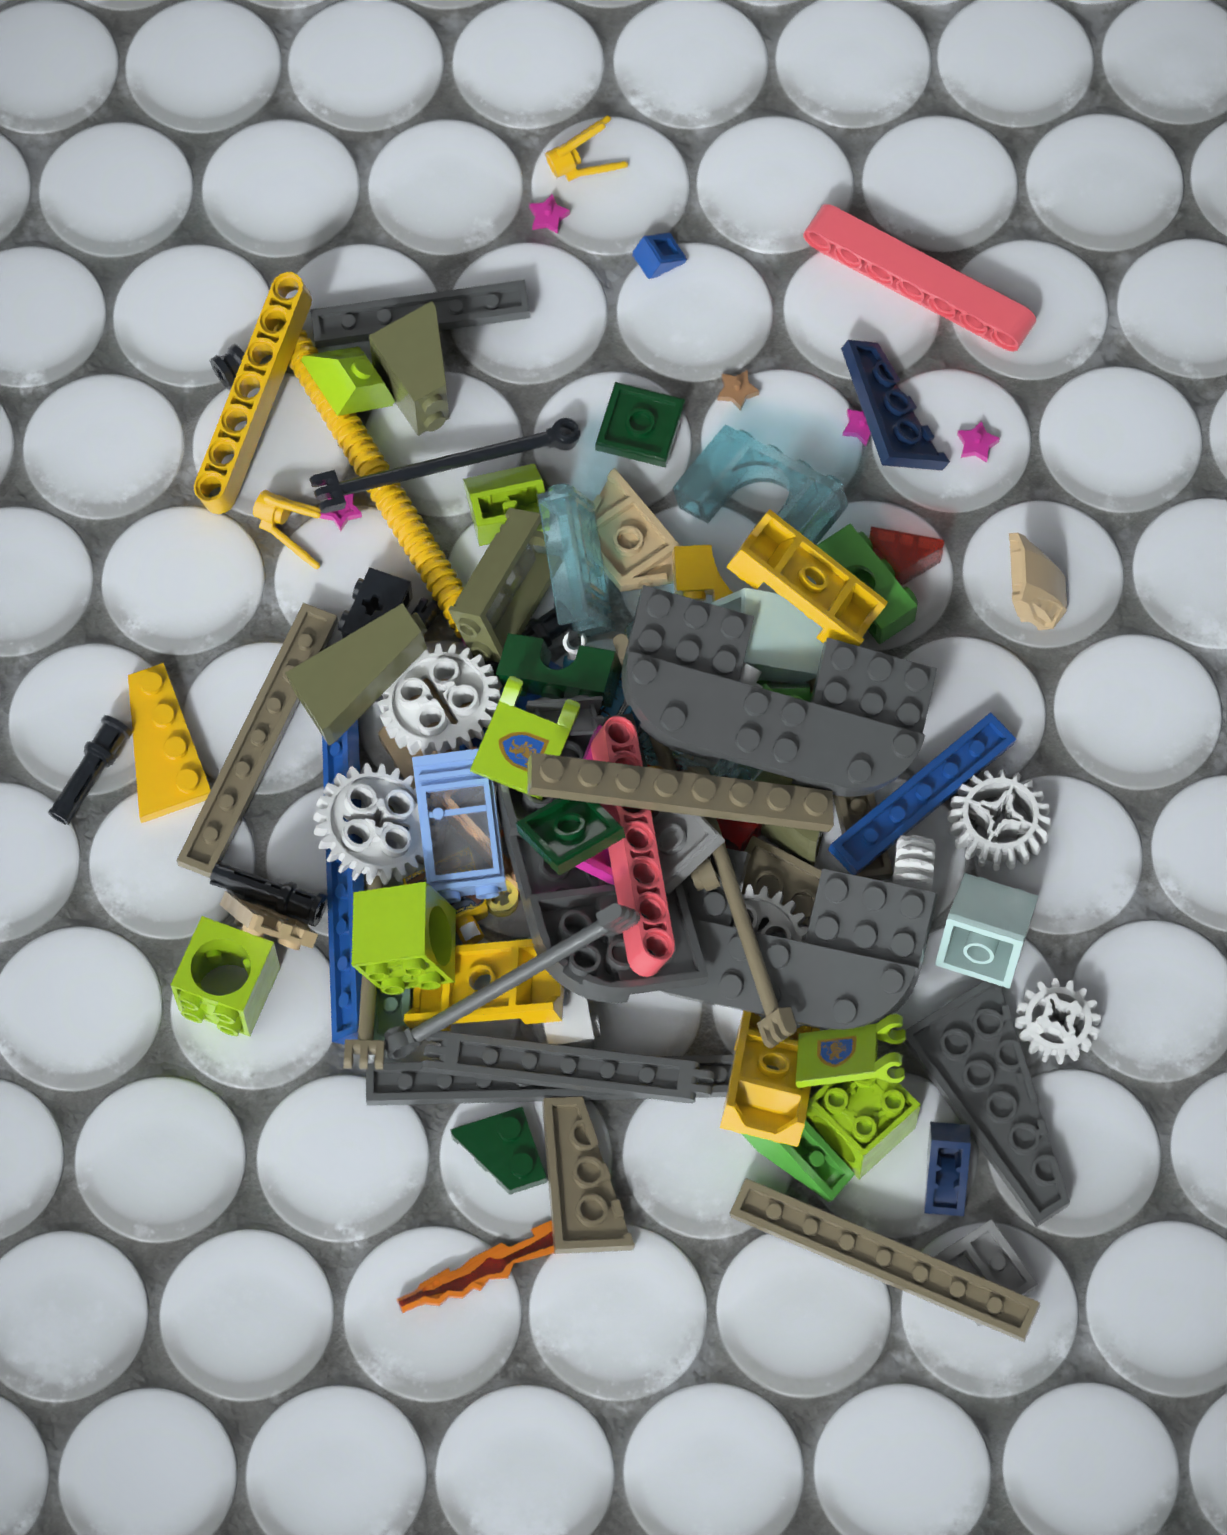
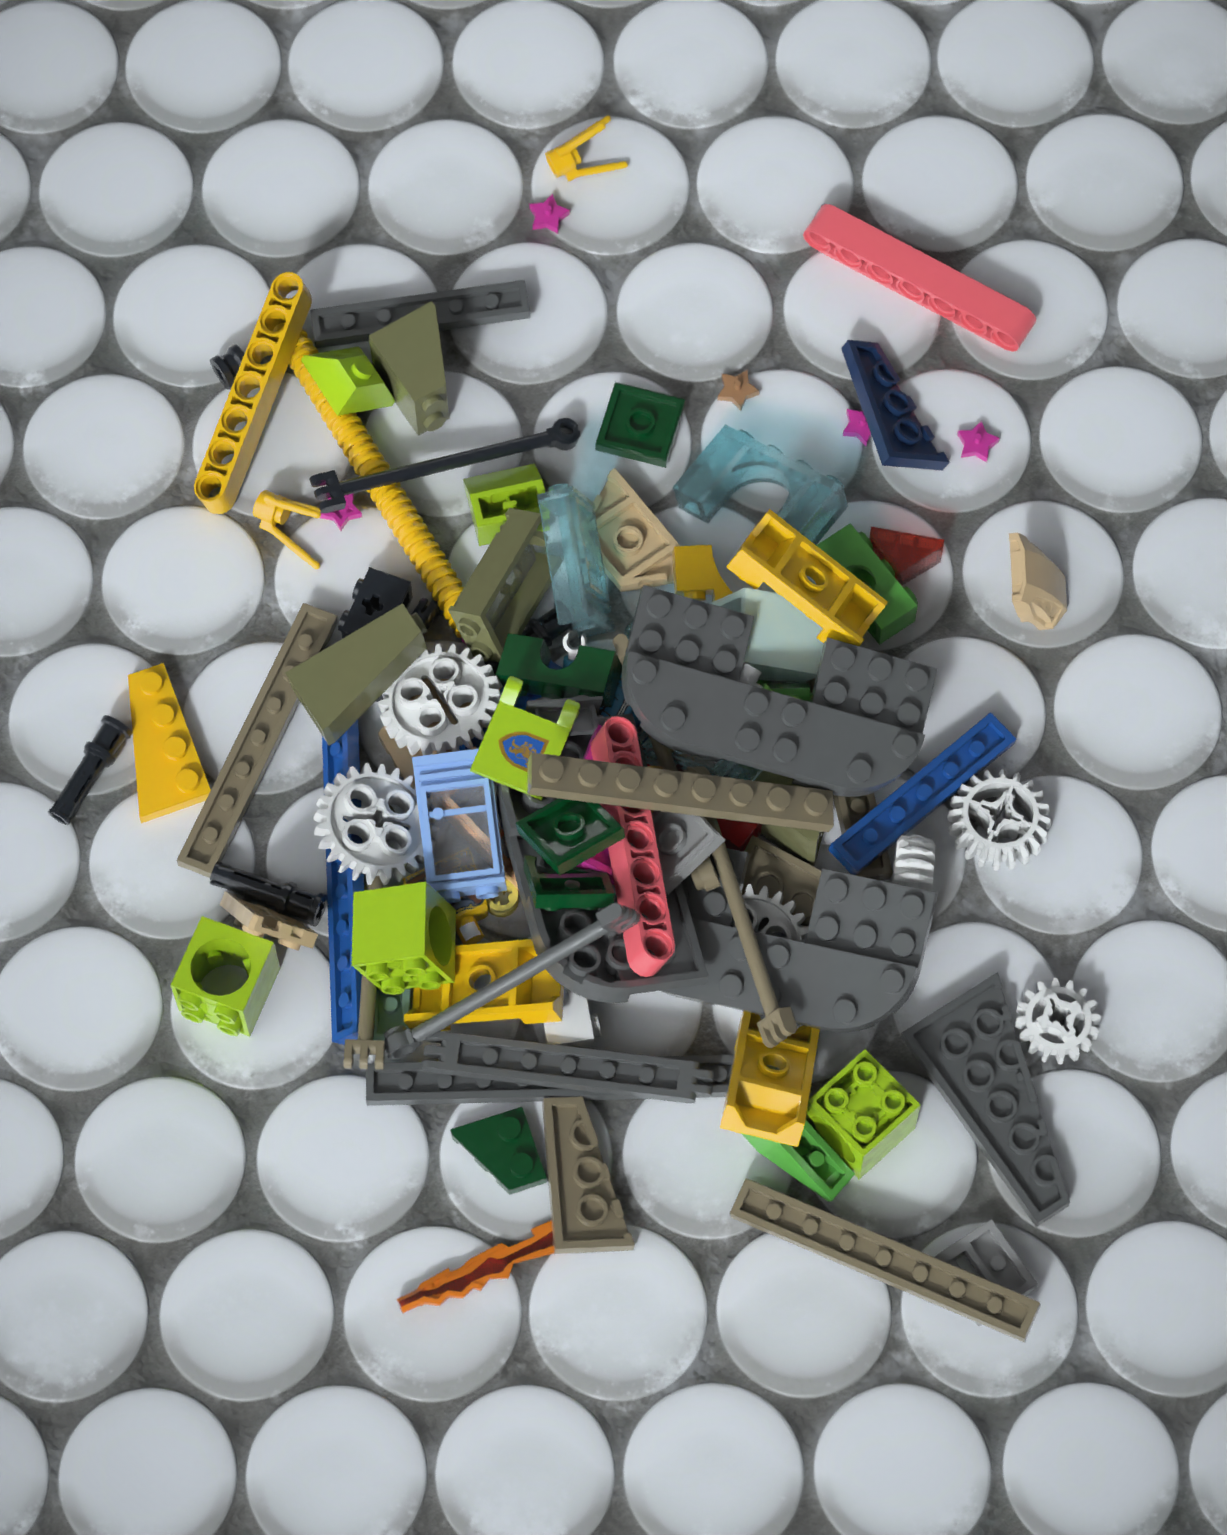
blue slope [632,232,687,279] -> none
lime flag [796,1014,906,1088] -> none
dark blue arch [924,1122,971,1216] -> none
light aqua slope [935,873,1039,989] -> none
none -> dark green wing [523,856,615,911]

